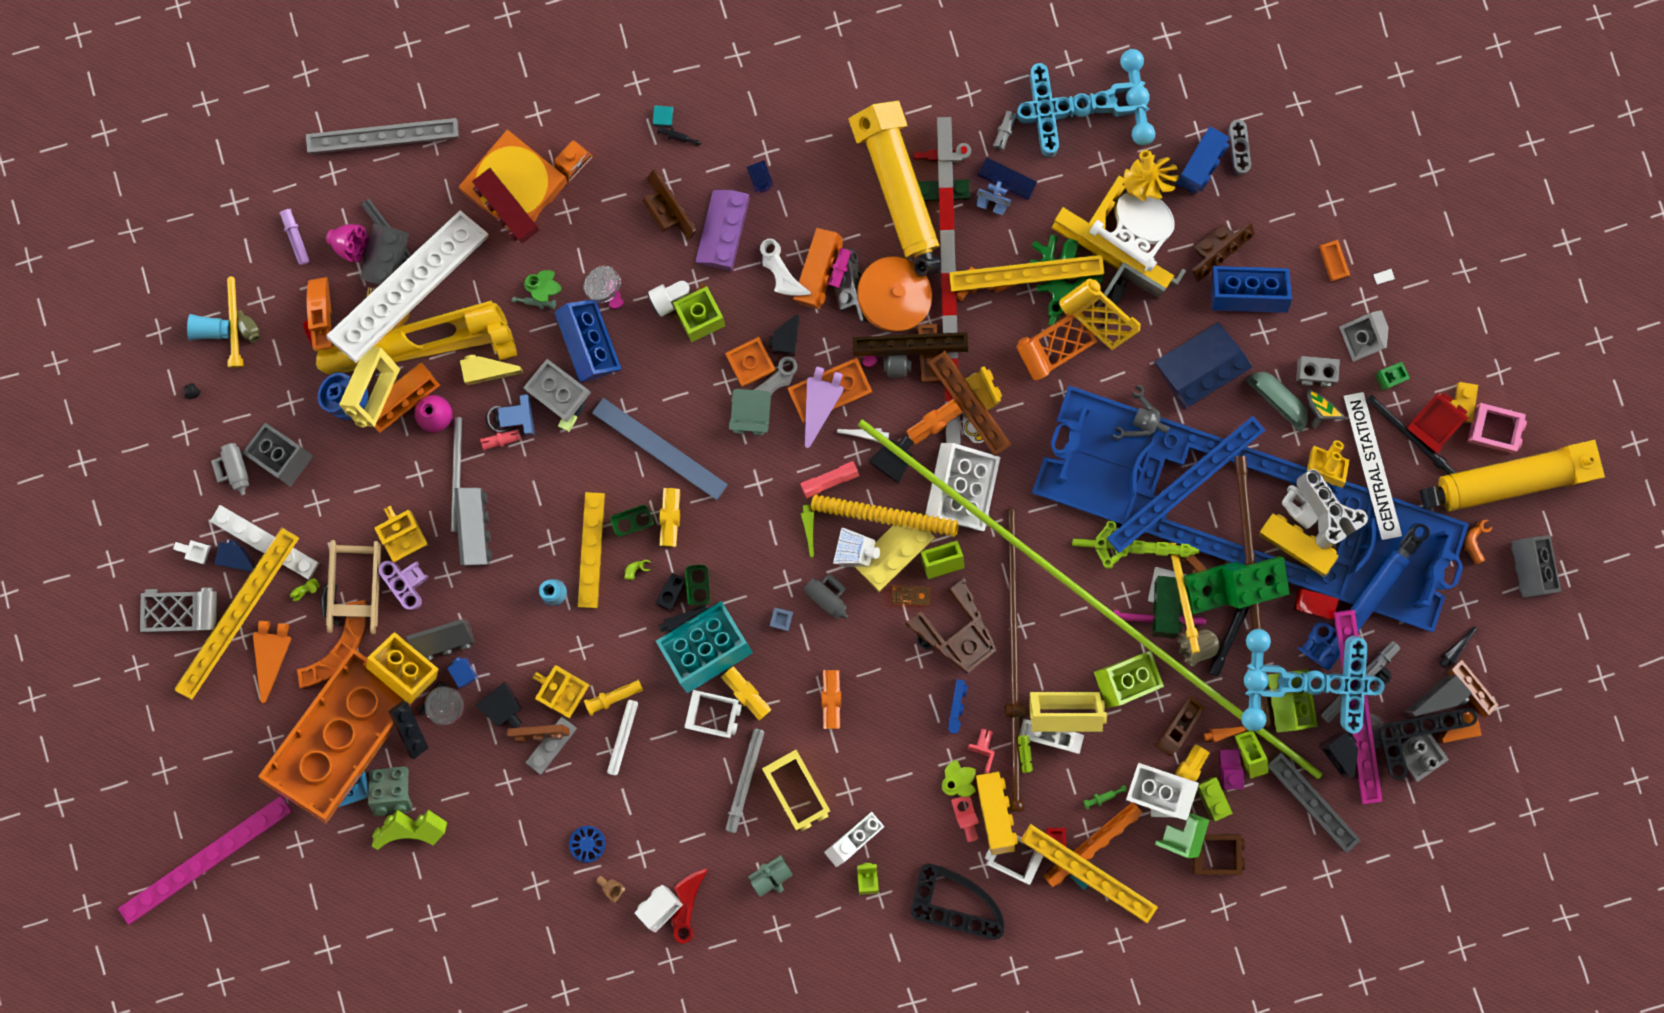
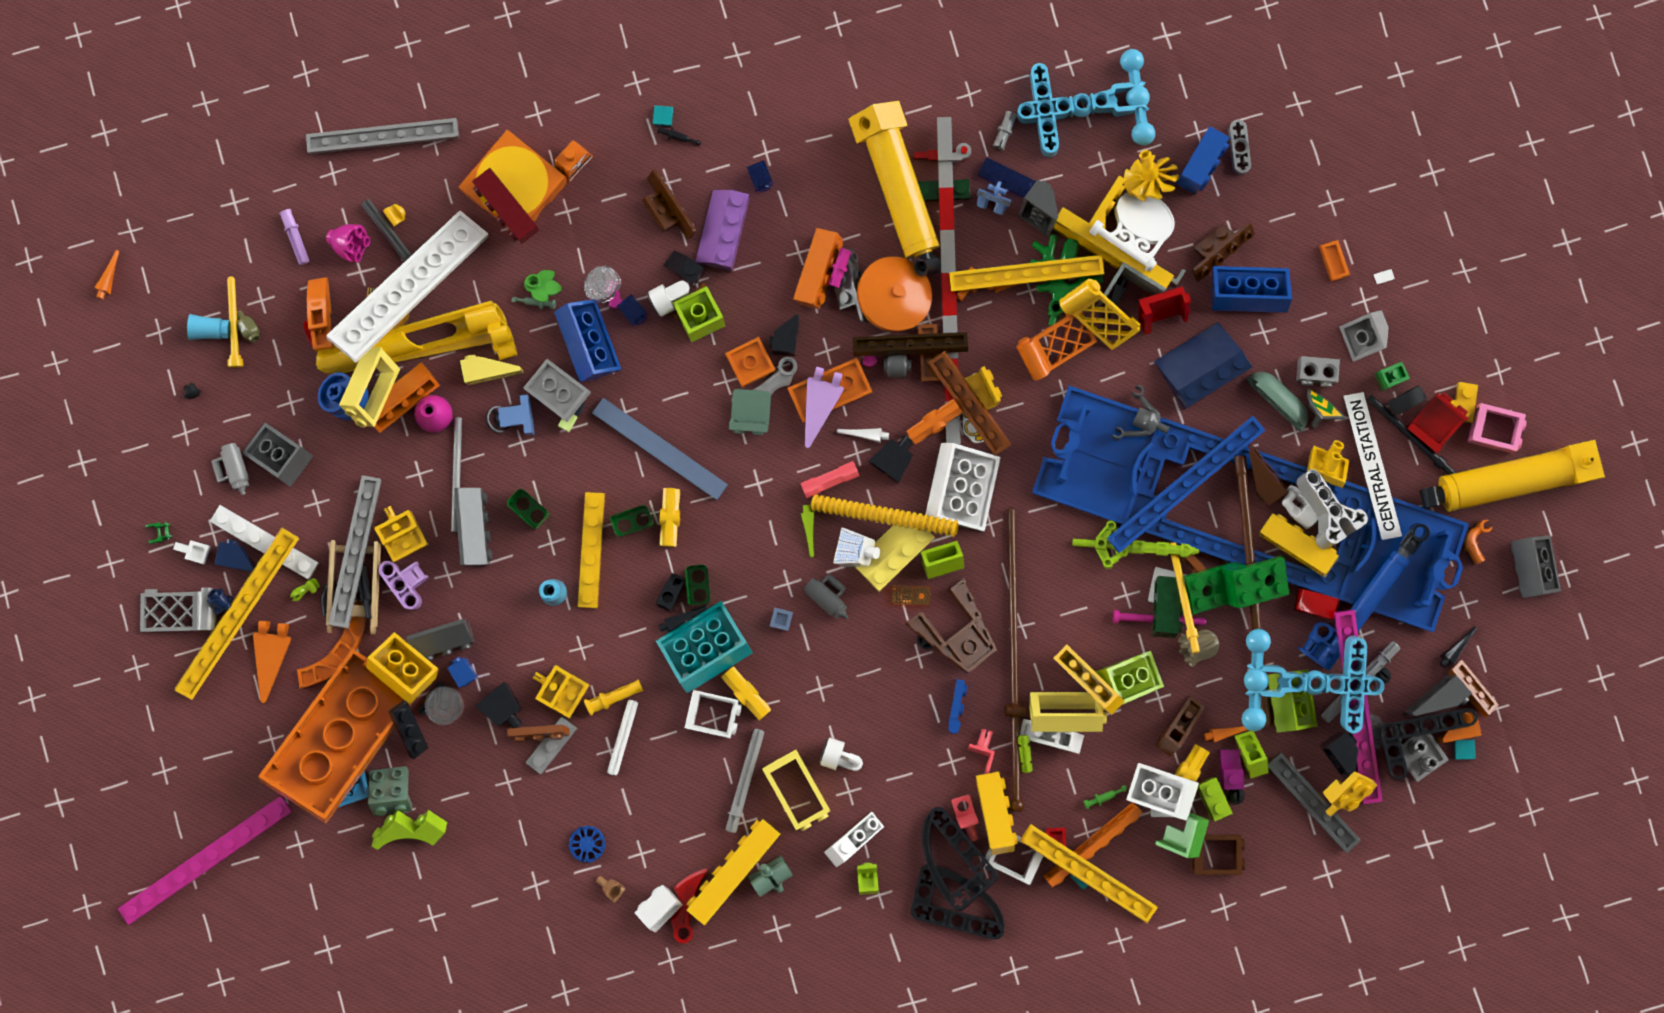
dark grey slope [360,223,409,285] -> none
coral pin [480,429,521,450] -> none
lime arm [624,560,651,580] -> none
white piece [760,239,811,296] -> none
orange piece [822,670,841,729] -> none
lime piece [858,419,1323,779] -> none
lime plate [942,760,976,797] -> none
black piece [1208,606,1250,677] -> none
none -> orange piece [94,250,119,300]
none -> green piece [145,522,173,544]
none -> dark blue brick [207,588,234,614]
none -> light grey plate [328,475,382,629]
none -> black axle [358,564,372,620]
none -> yellow plate [383,204,405,227]
none -> green piece [507,489,550,529]
none -> clear blue brick [617,294,647,326]
none -> black slope [663,250,705,287]
none -> yellow brick [686,819,780,926]
none -> white piece [819,737,863,771]
none -> black beam [922,807,998,911]
none -> dark grey slope [1018,180,1058,237]
none -> yellow brick [1054,645,1125,715]
none -> red panel [1138,286,1191,335]
none -> black piece [1227,789,1245,804]
none -> reddish brown slope [1248,444,1288,505]
none -> yellow plate [1323,771,1378,817]
none -> black tyre [1387,385,1427,416]
none -> teal tile [1453,740,1476,760]

